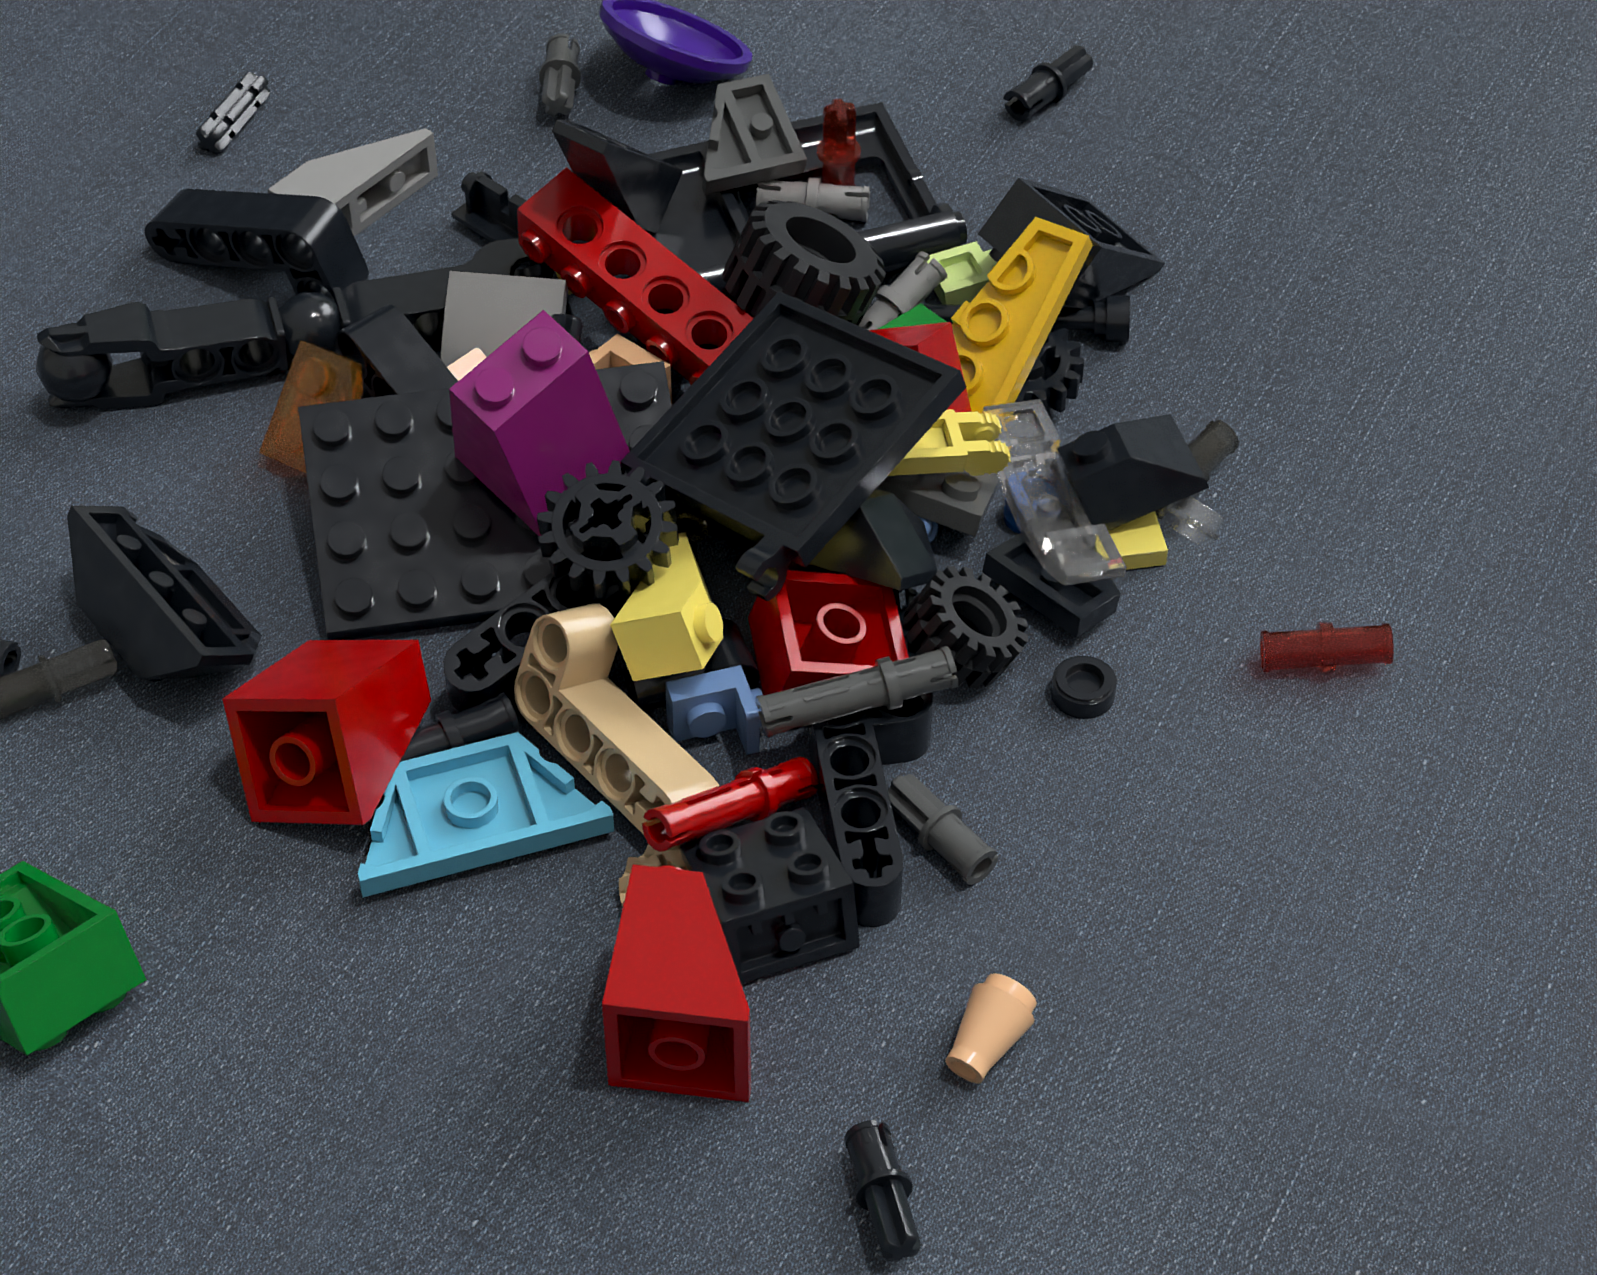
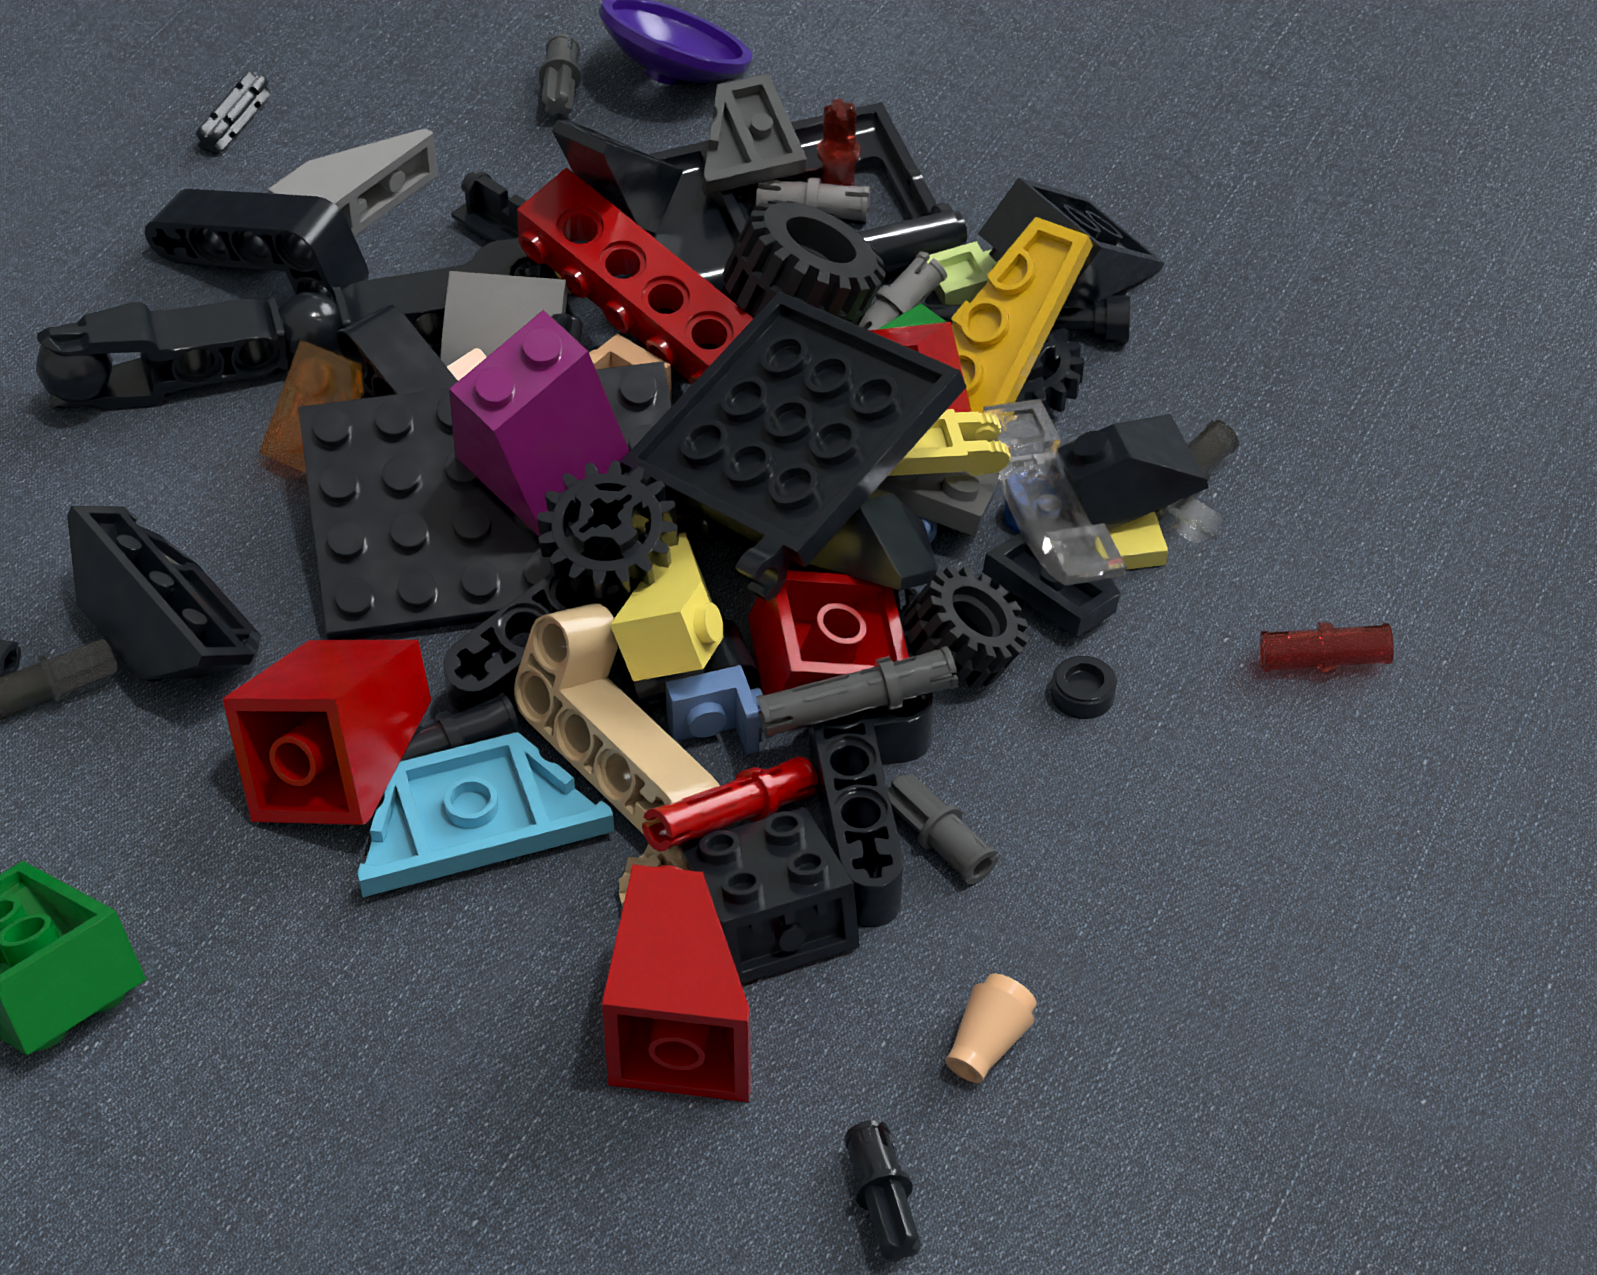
black axle [1003,45,1093,122] -> none

